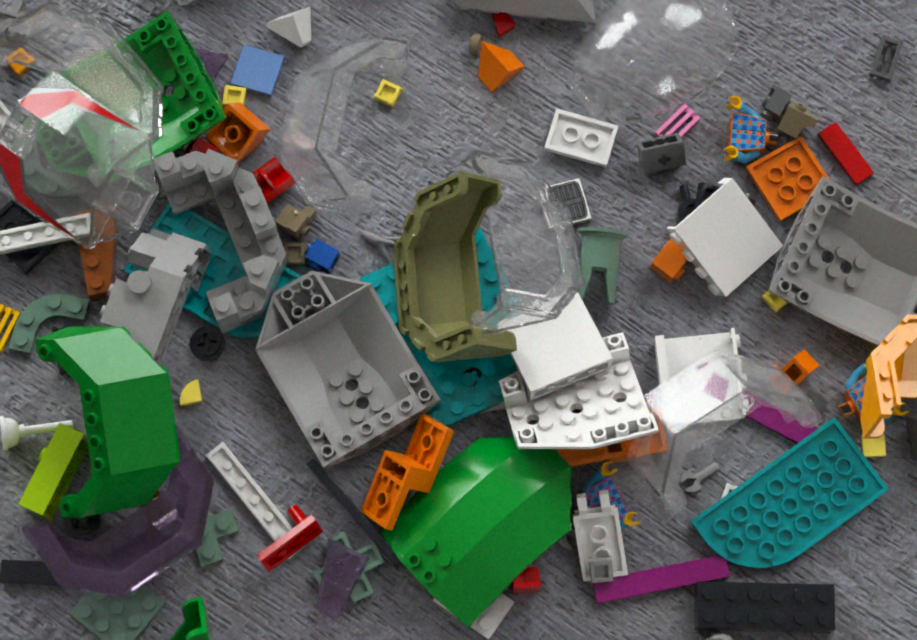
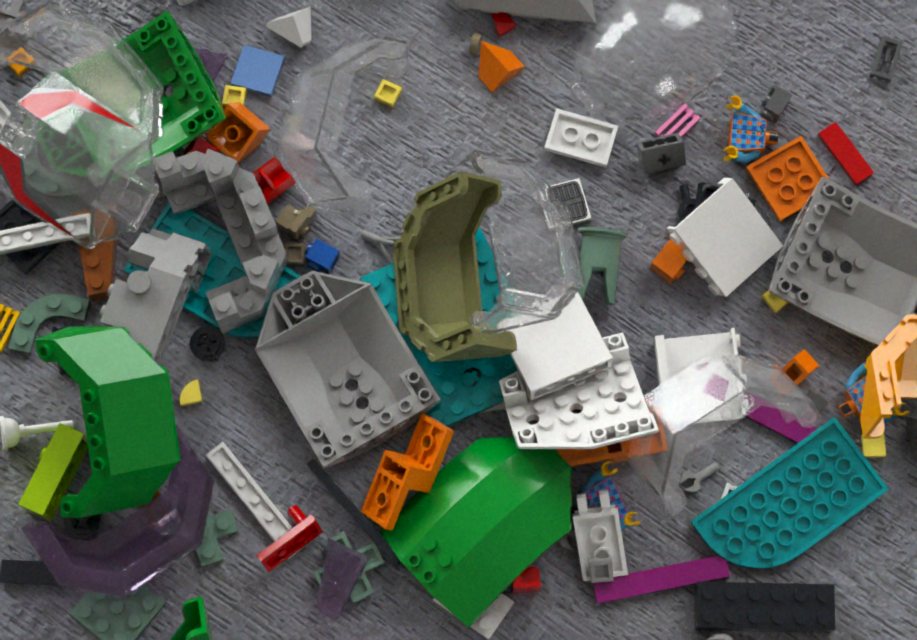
dark tan brick [777,101,820,138] -> none

